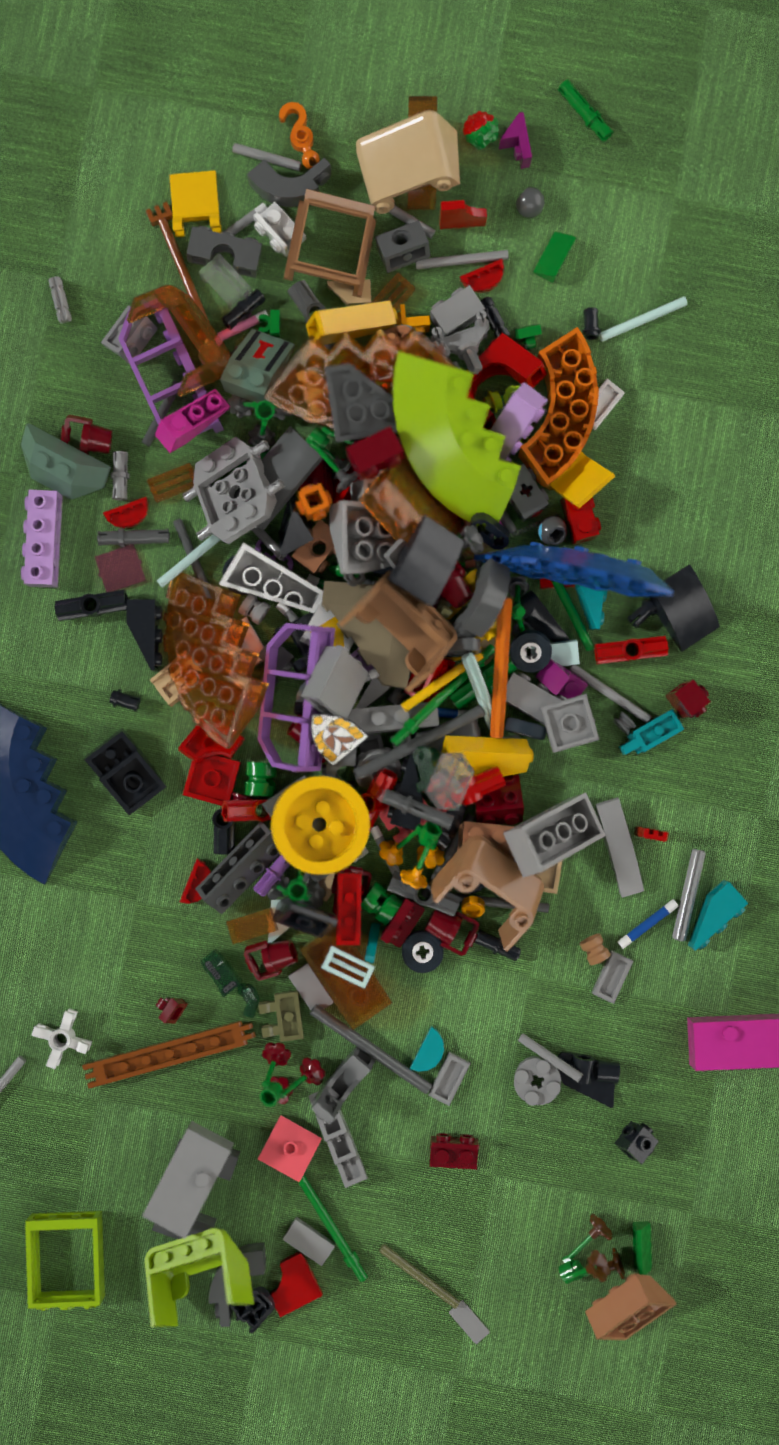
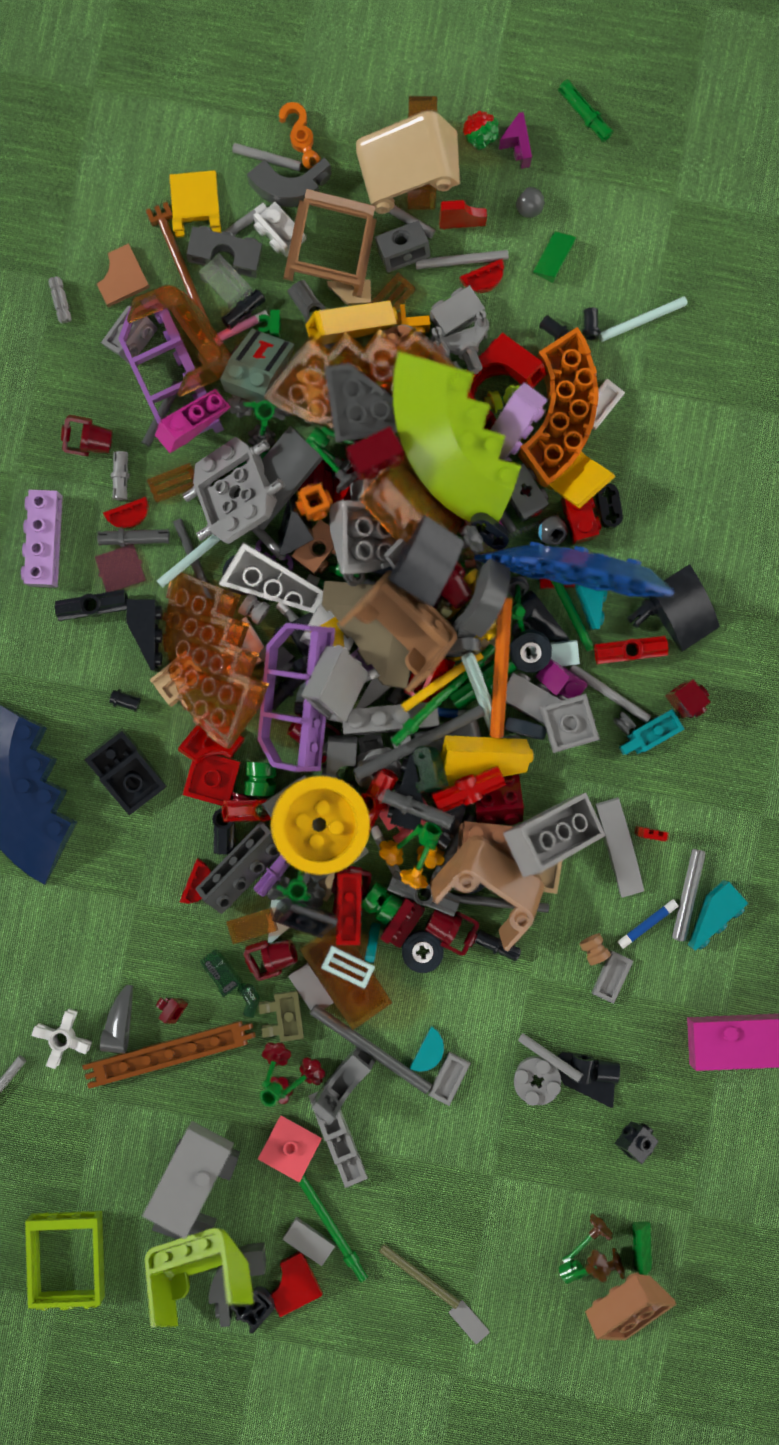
sand green wedge [21,423,111,500] -> none
shield [311,714,369,766] -> none
clear brick [425,753,474,810] -> none
dark red bracket [429,1133,479,1170] -> none
light orange tile [461,896,485,918] -> none
black axle [480,297,510,338] -> none
green tile [514,324,542,349] -> none
none -> nougat tile [97,243,150,307]
none -> dark grey piece [100,985,133,1054]
none -> black pin [272,671,306,711]
none -> black pin [539,315,570,341]
none -> black beam [596,483,623,529]

